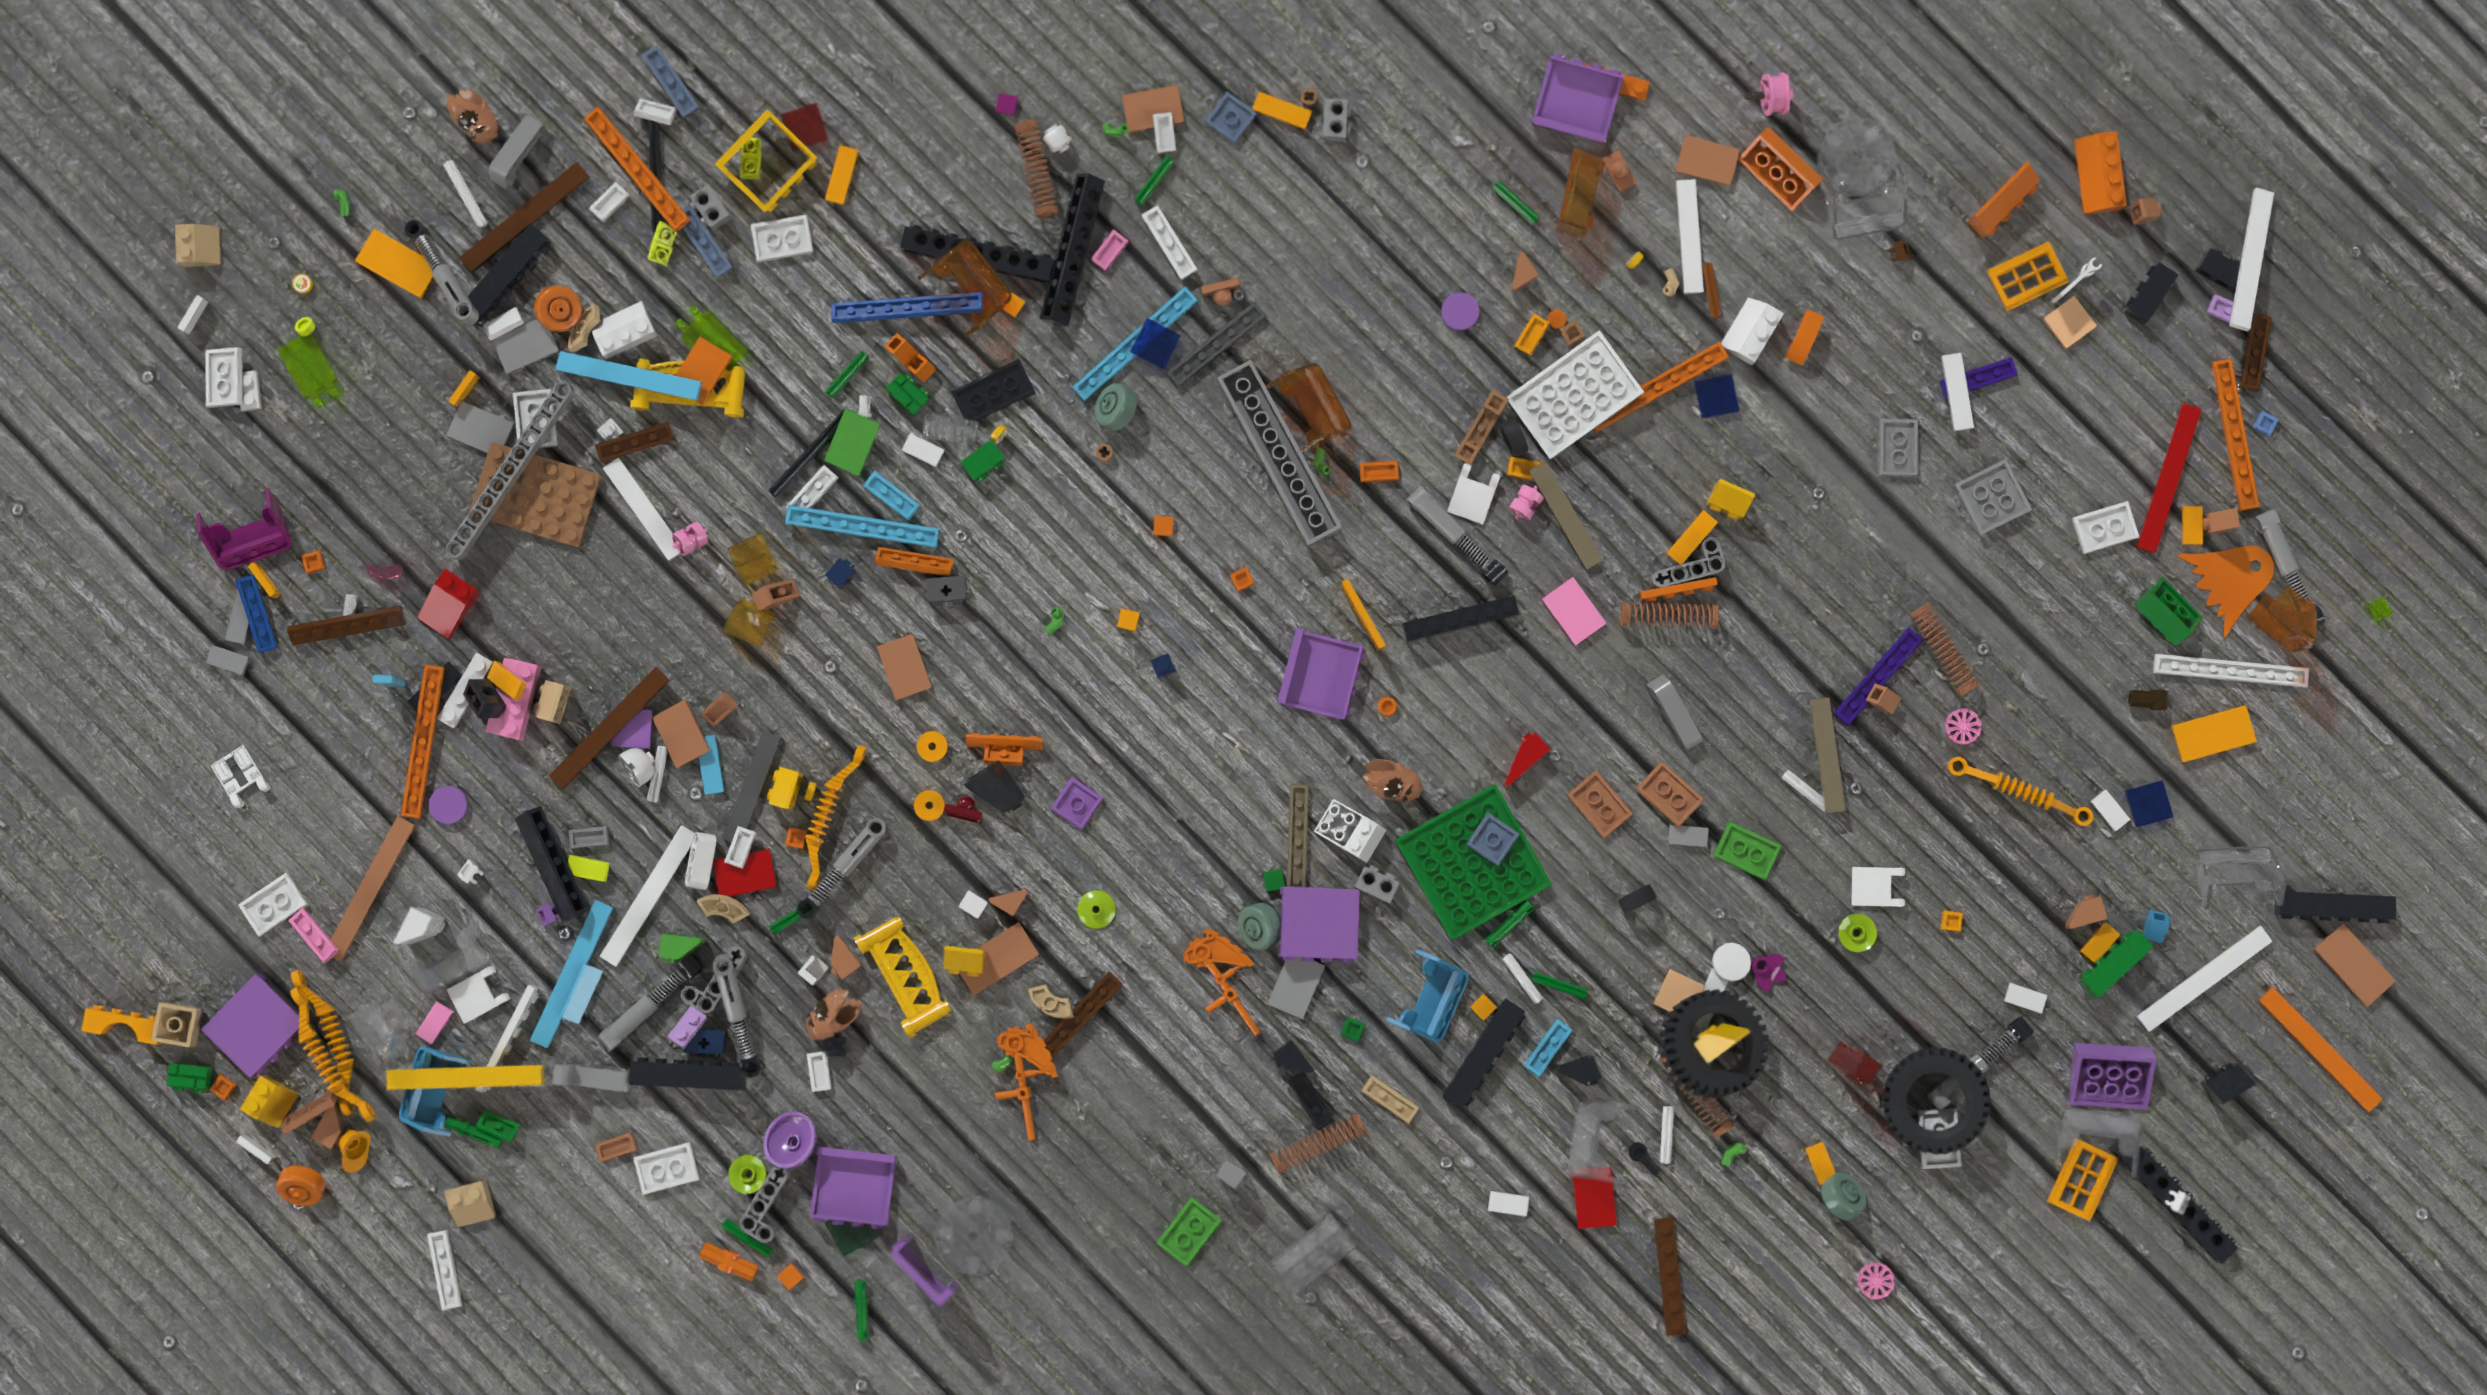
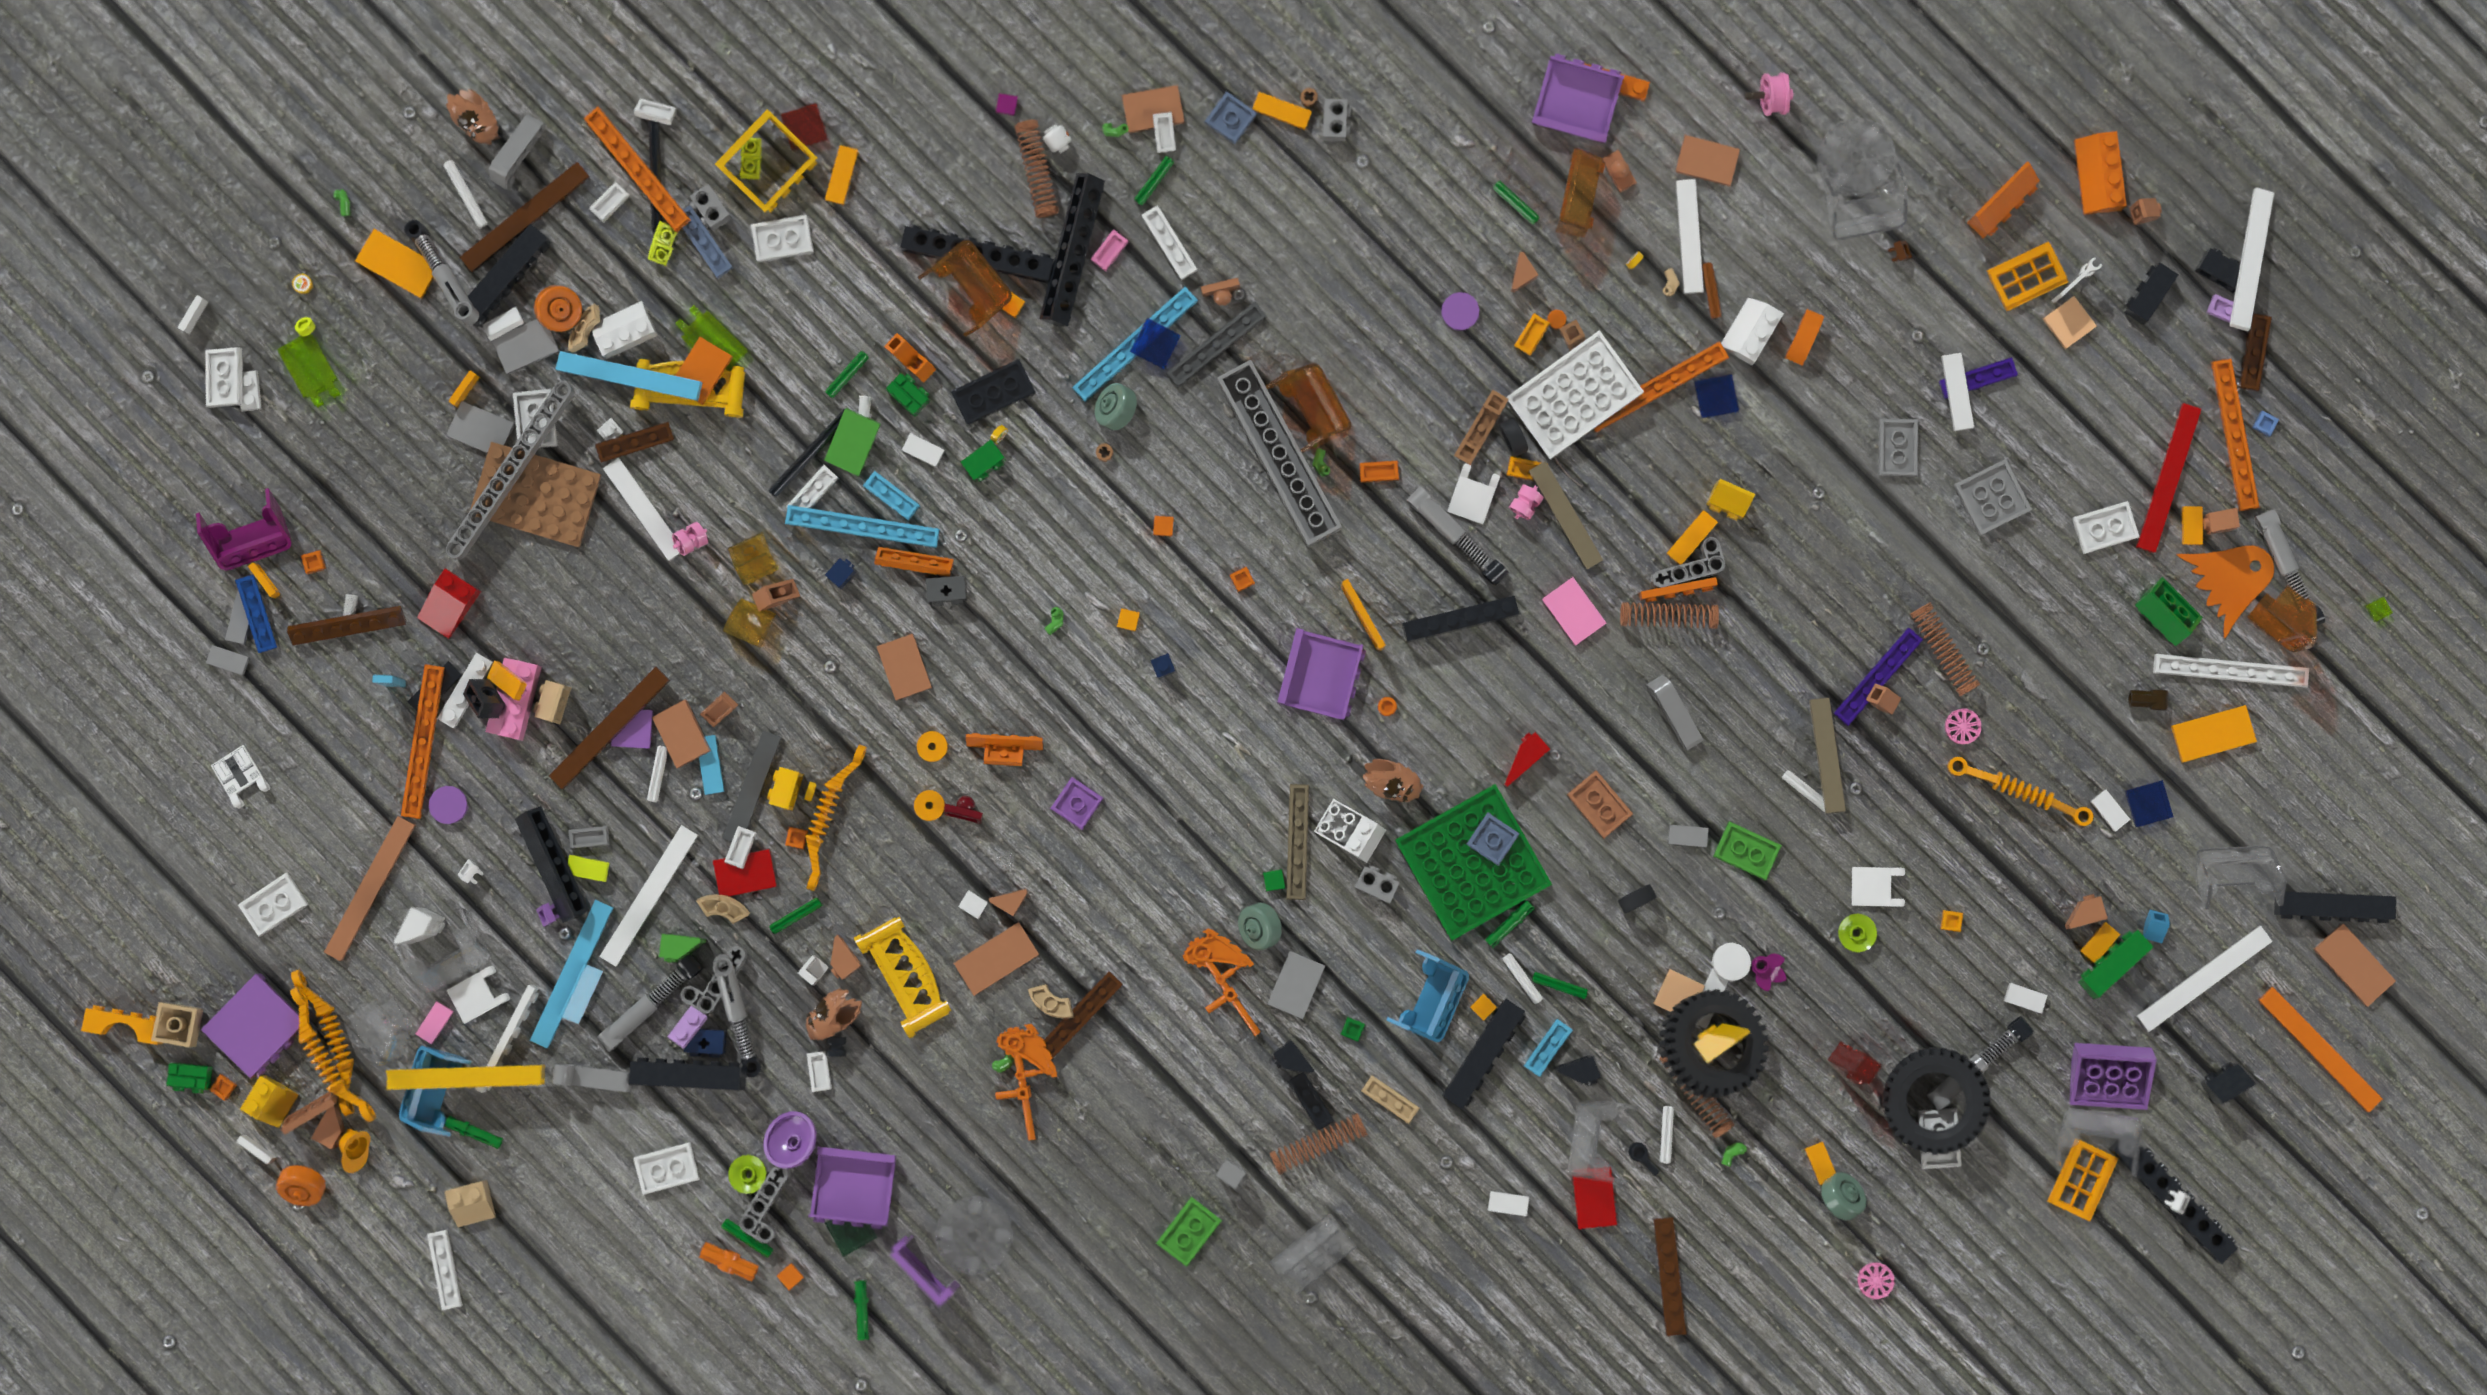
tan slope [175,224,221,267] -> none
bright pink tile [288,908,340,963] -> none
clear pink arm [366,563,403,581] -> none
green plate [476,1110,520,1144] -> none
nougat tile [594,1132,638,1163] -> none
white cylinder [618,748,655,787] -> none
sand blue plate [642,45,700,119] -> none
white beam [685,832,716,890] -> none
piece [797,818,886,920] -> none
blue tile [832,292,983,323] -> none
clear beam [922,414,979,445] -> none
yellow slope [943,946,986,977] -> none
black slope [964,760,1025,813] -> none
lime dish [1077,890,1116,929] -> none
medium lavender panel [1278,887,1360,963] -> none
nougat tile [1635,761,1705,828] -> none
orange slope [1737,127,1823,211] -> none

